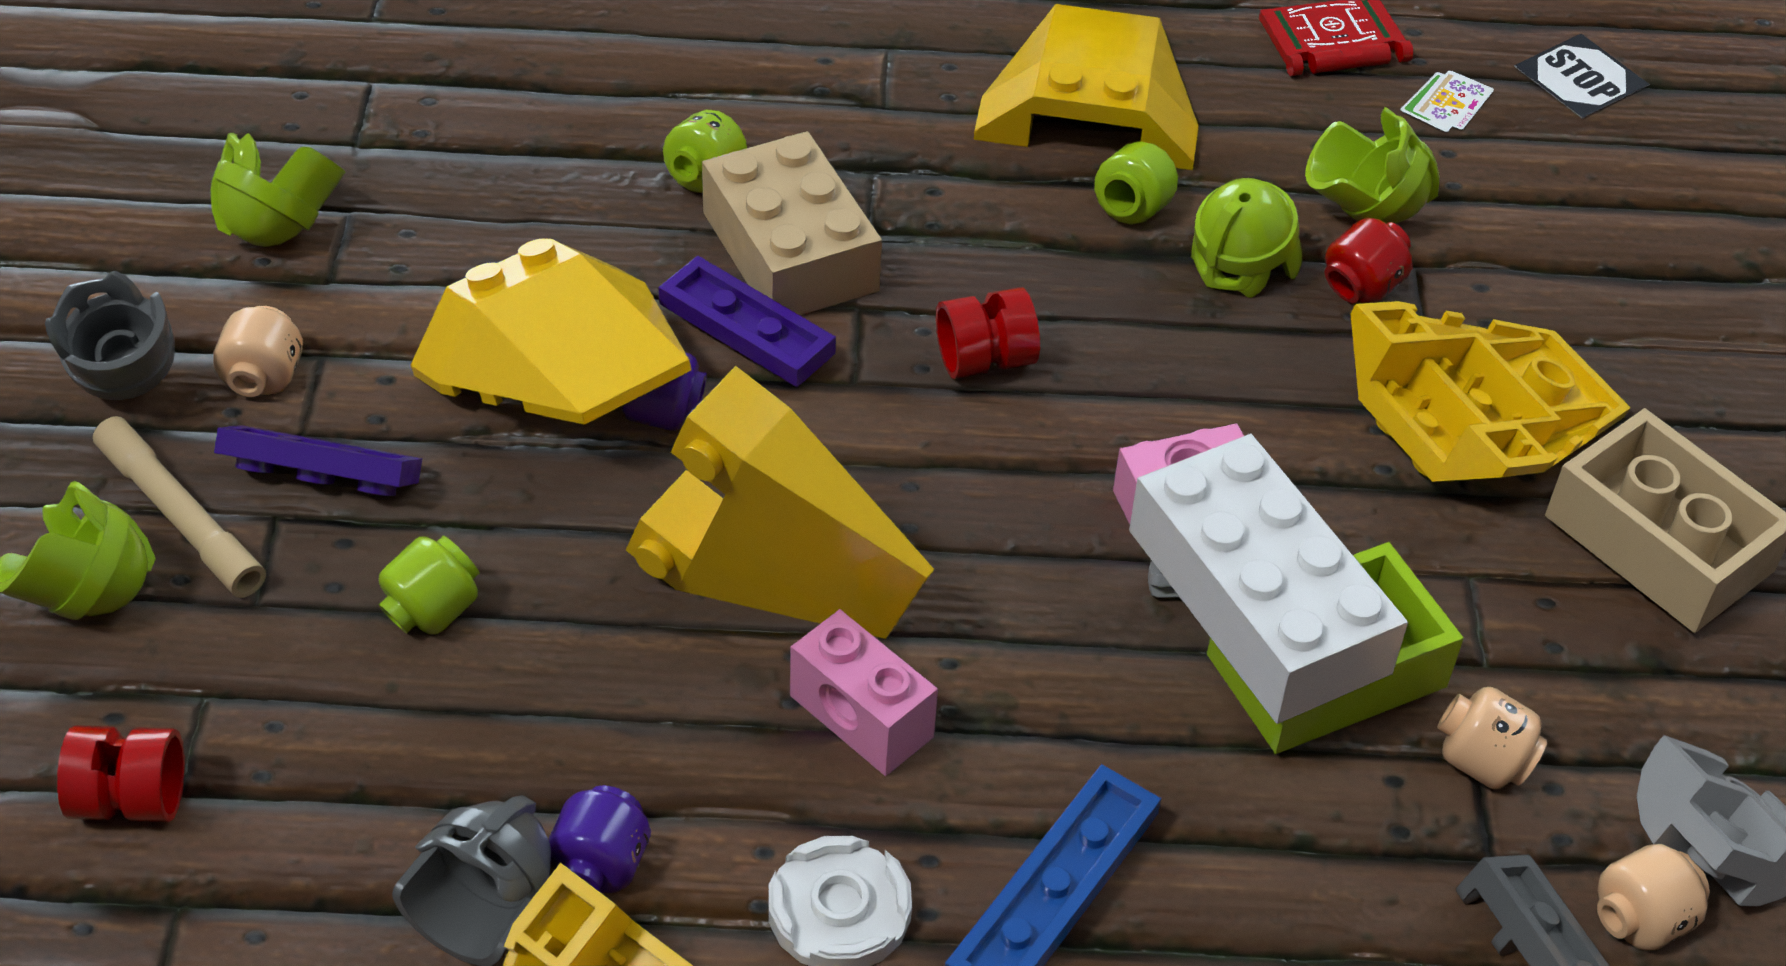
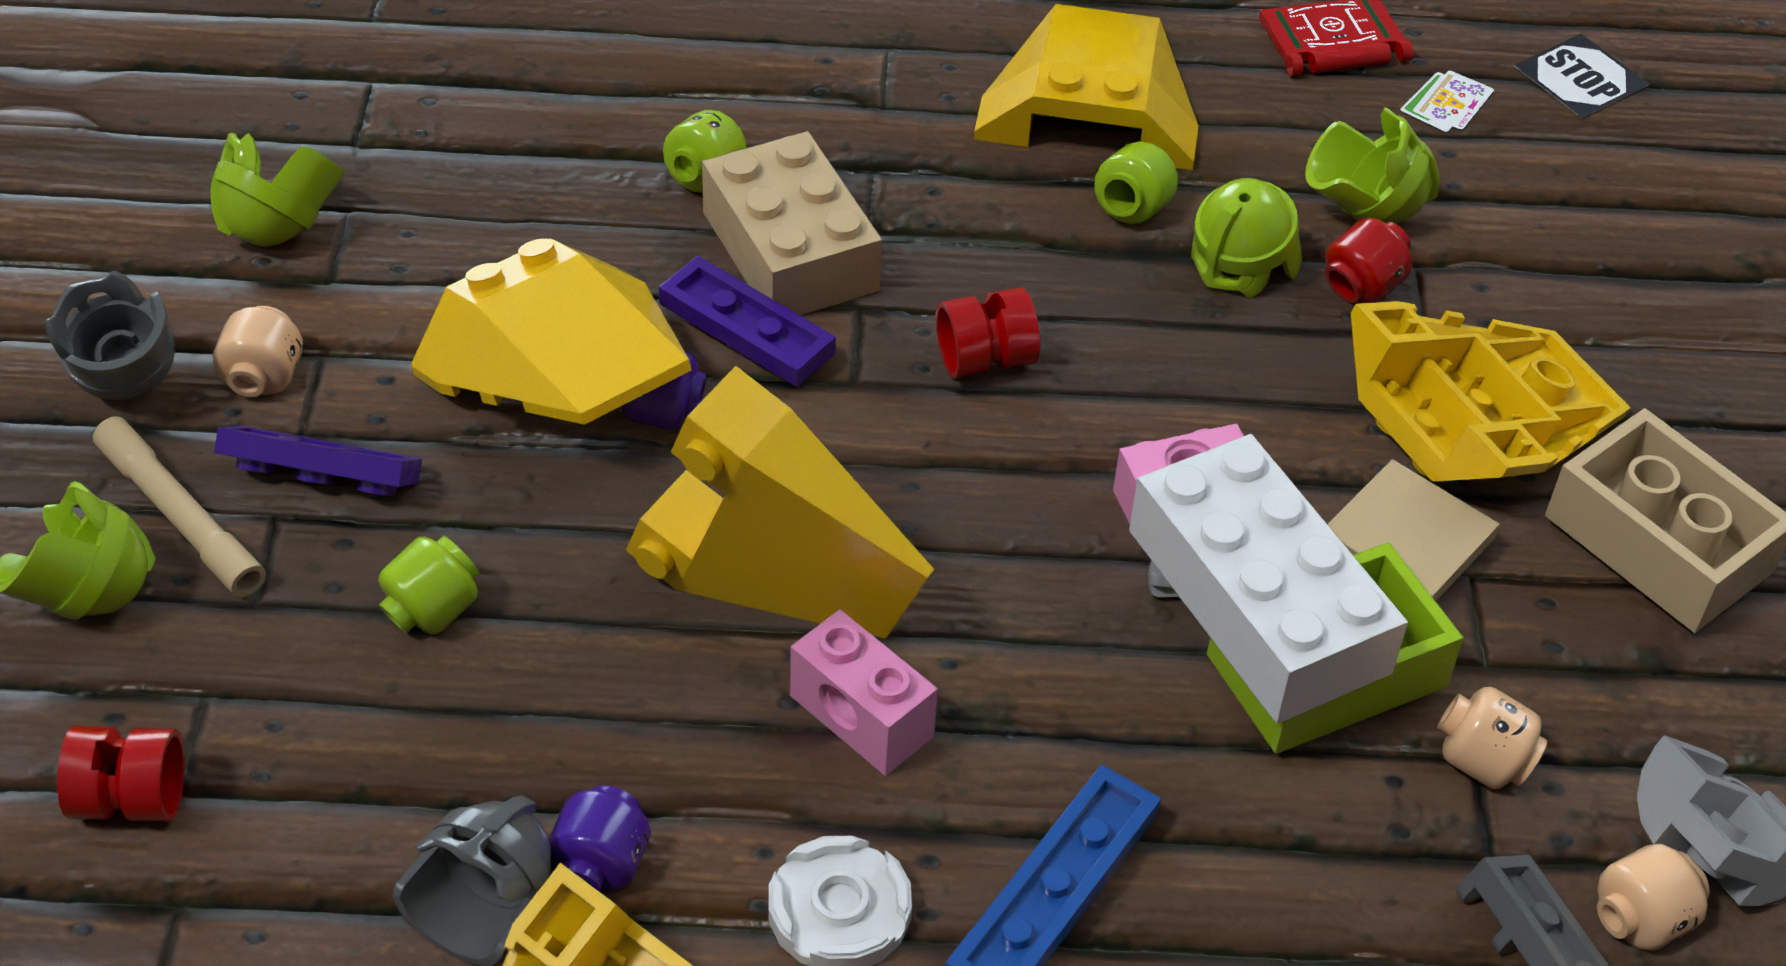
none -> tan tile [1327,459,1500,601]

